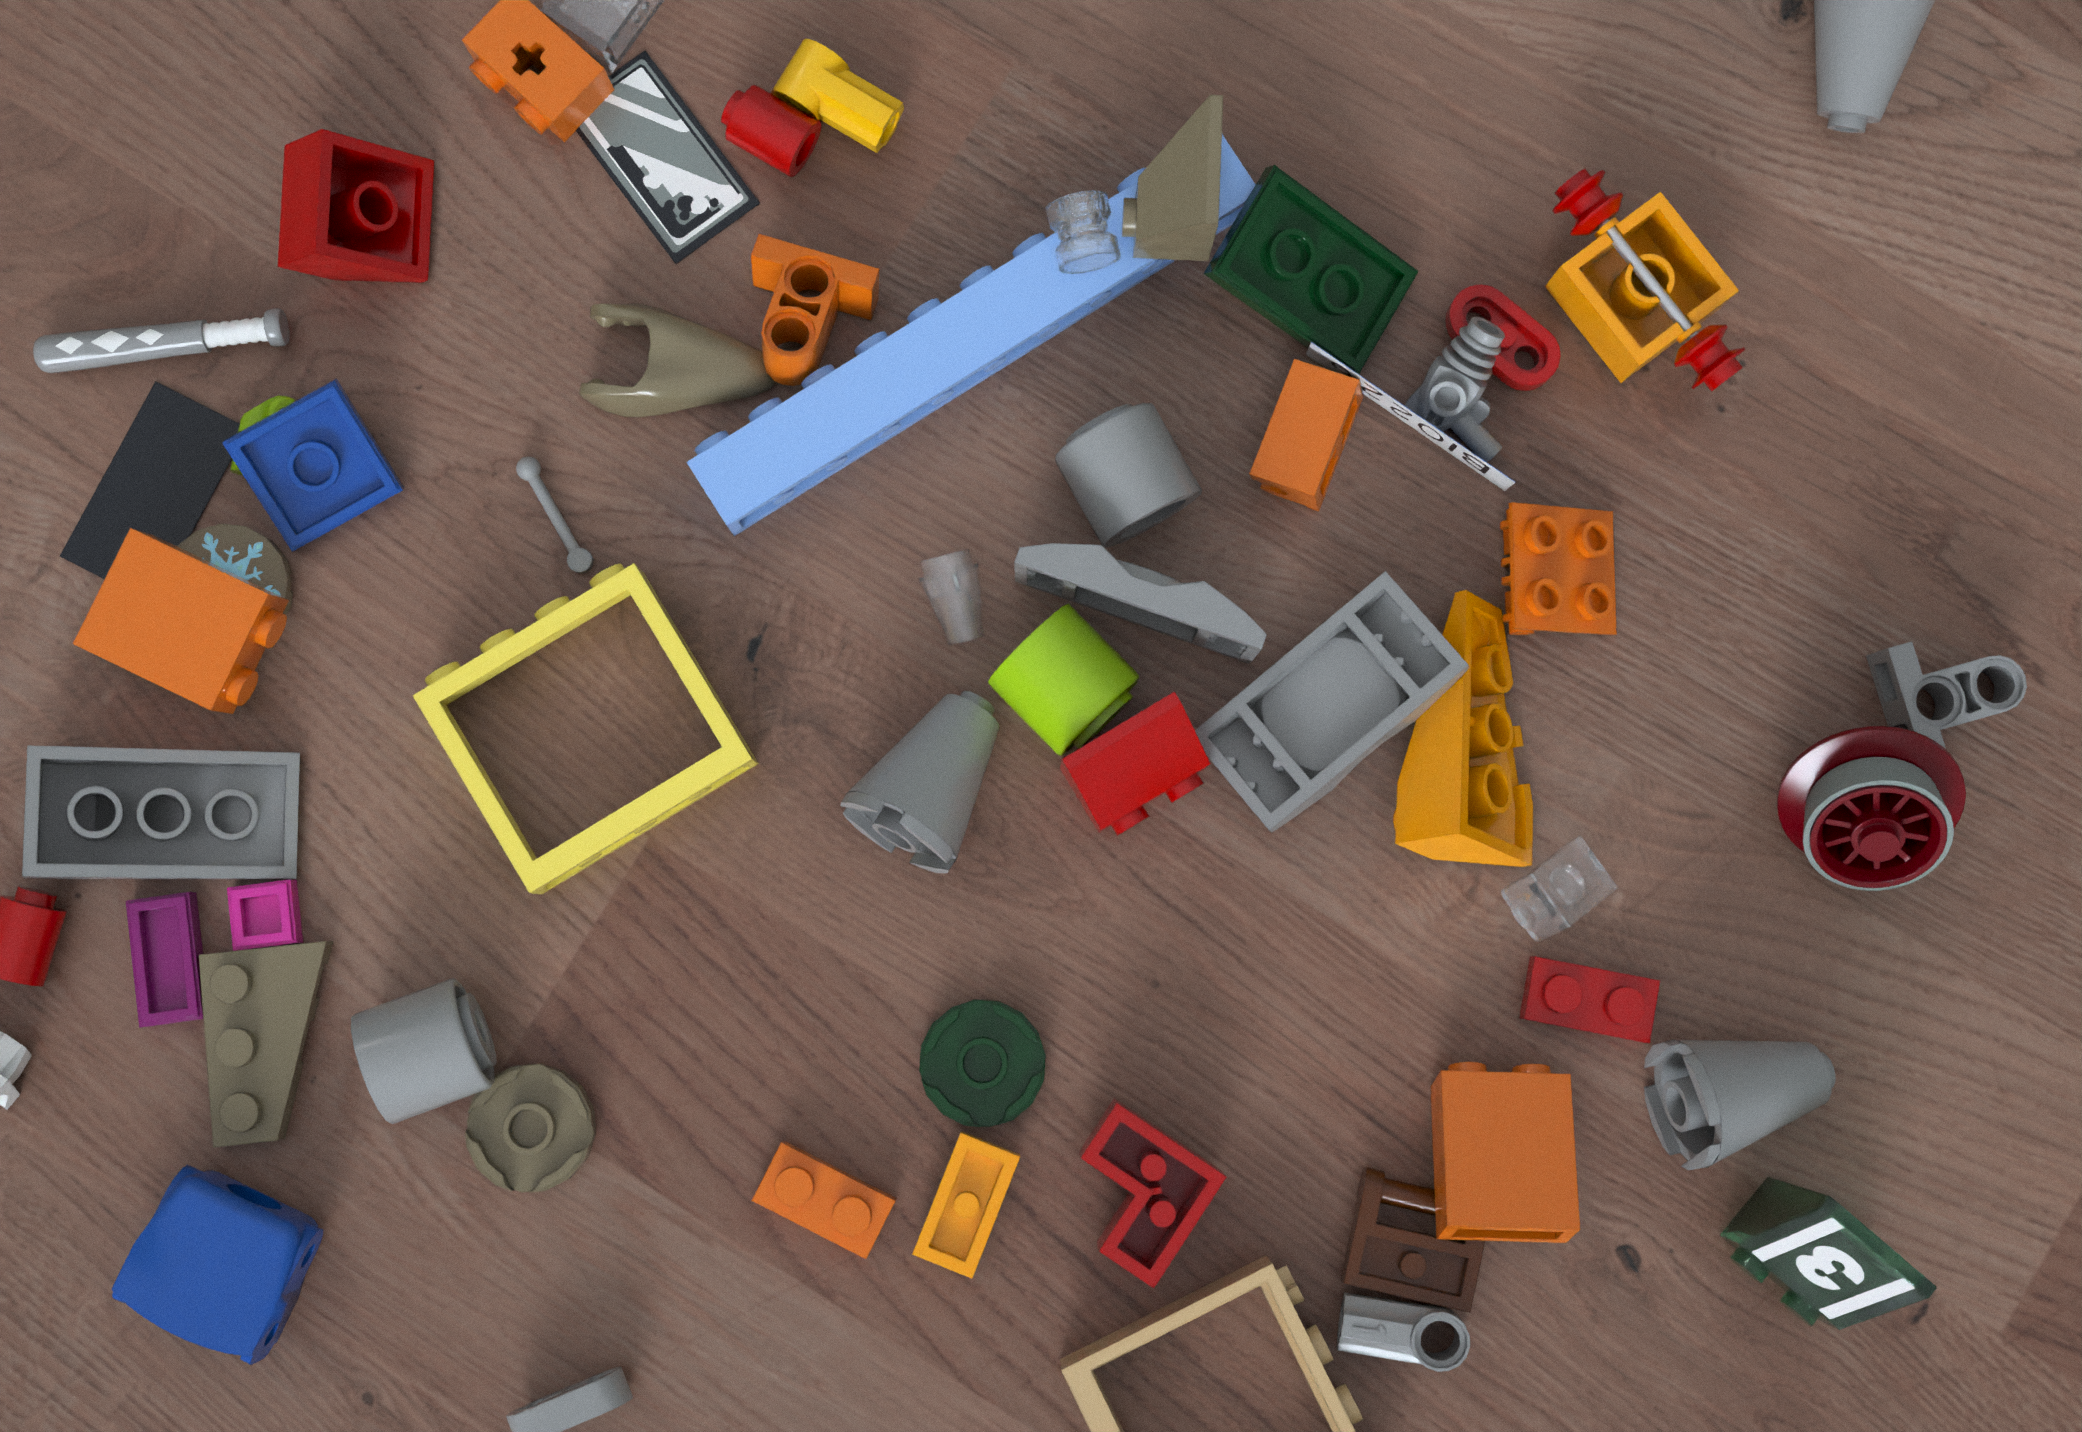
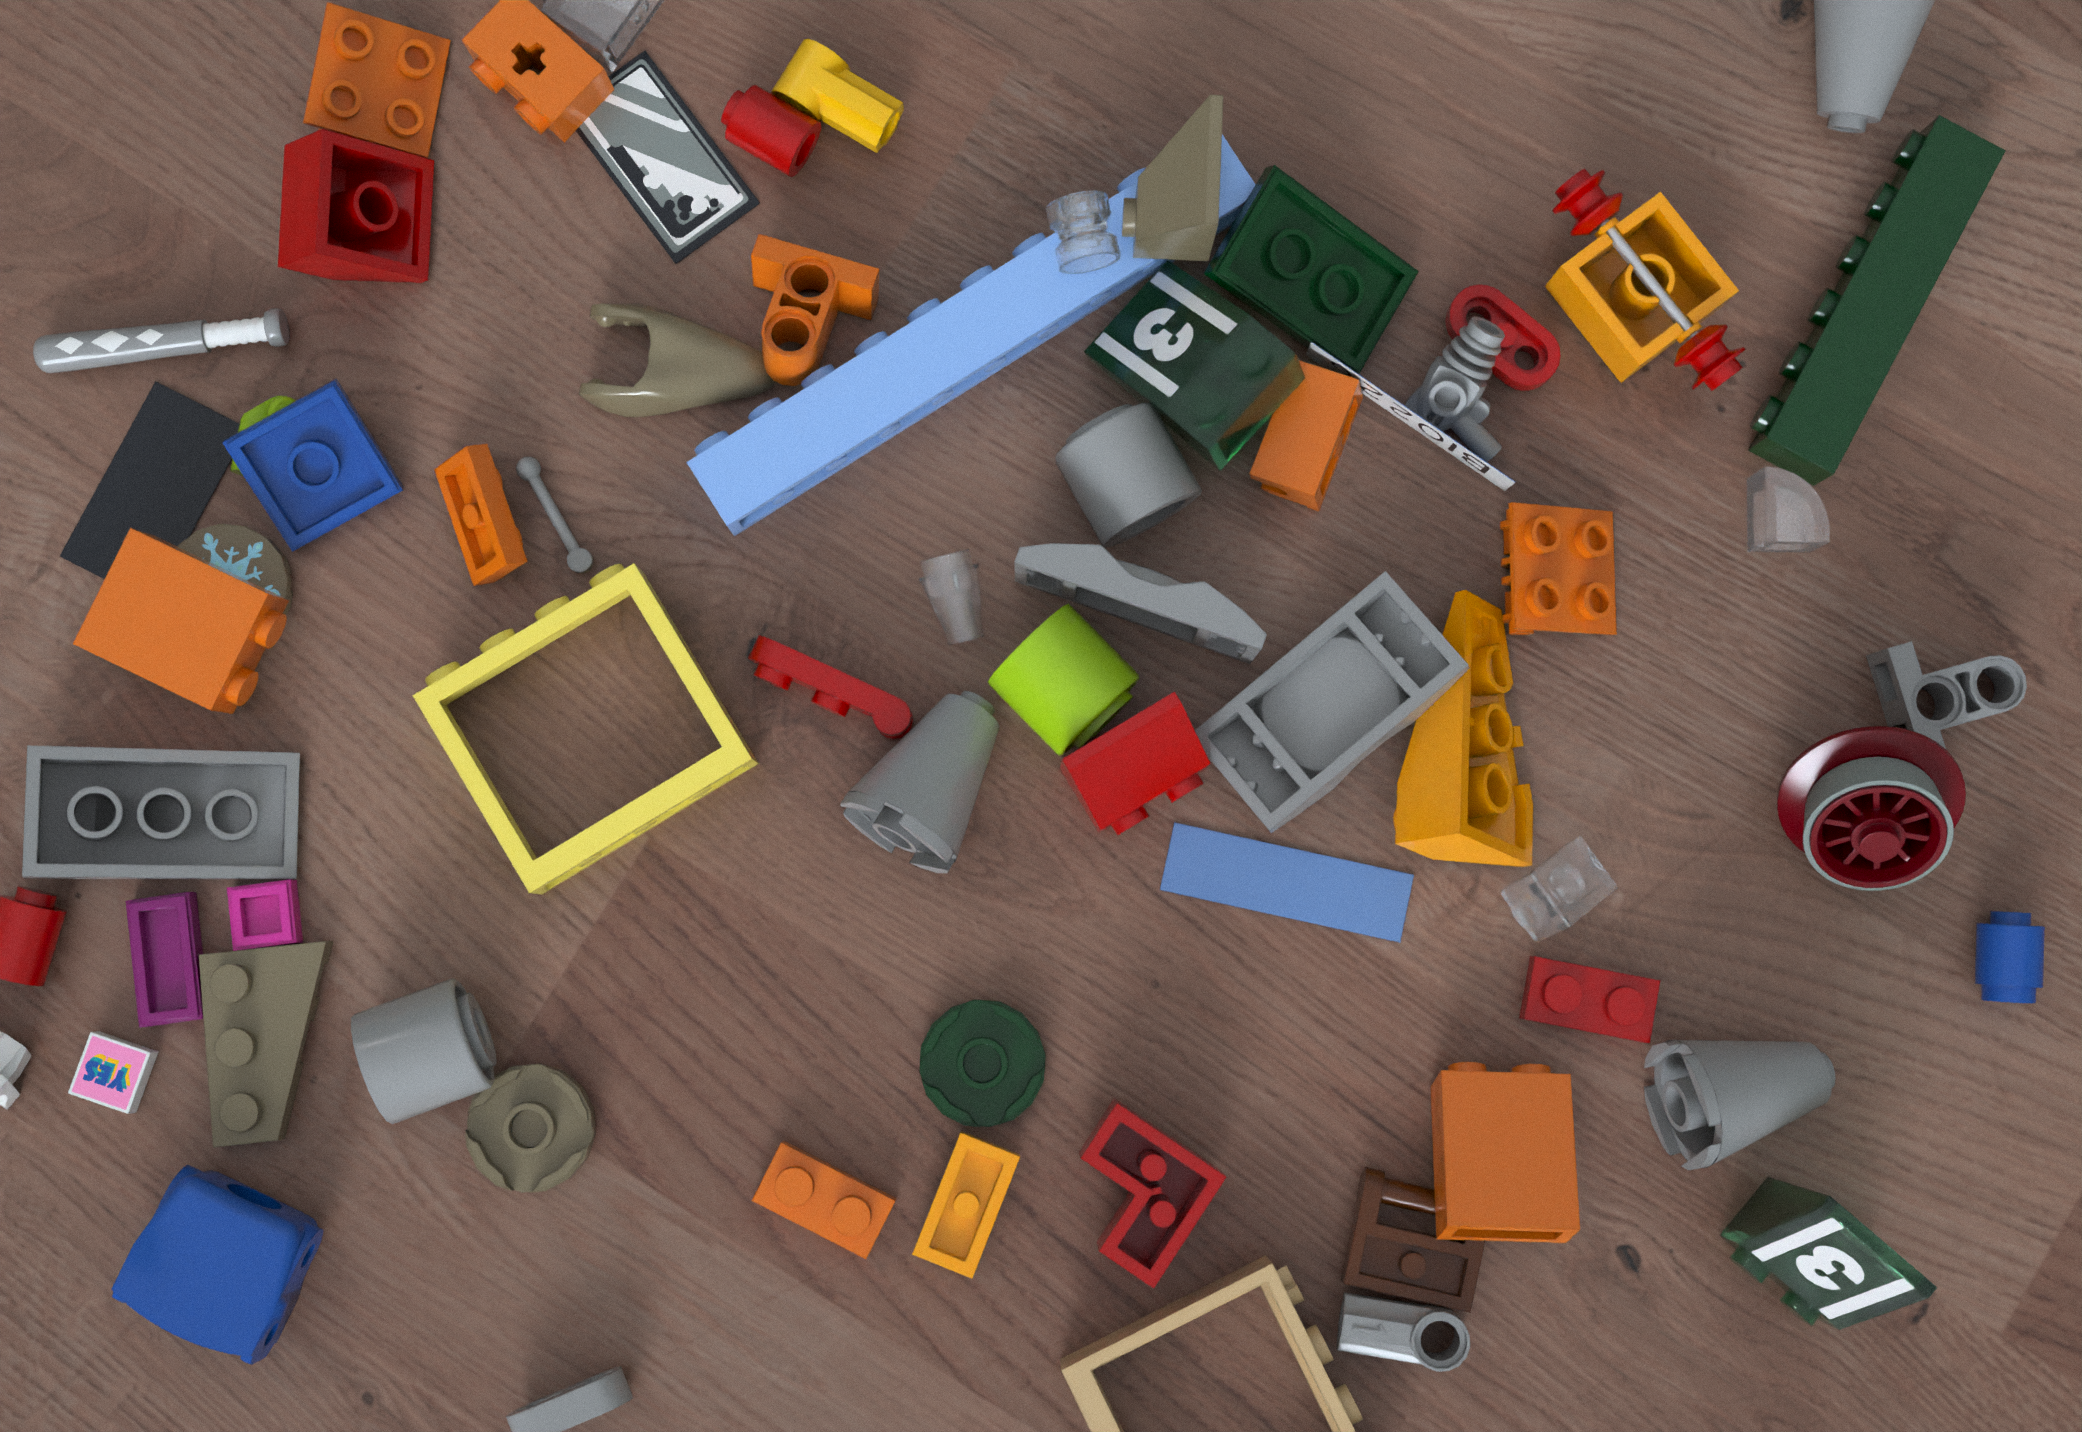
none -> tile [68,1031,159,1114]
none -> orange hinge [303,2,451,158]
none -> orange plate [434,444,527,586]
none -> red plate [748,635,914,740]
none -> clear green slope [1084,260,1305,471]
none -> medium blue sticker [1160,822,1414,943]
none -> clear brick [1747,466,1830,553]
none -> dark green brick [1748,115,2006,486]
none -> blue brick [1975,911,2045,1003]

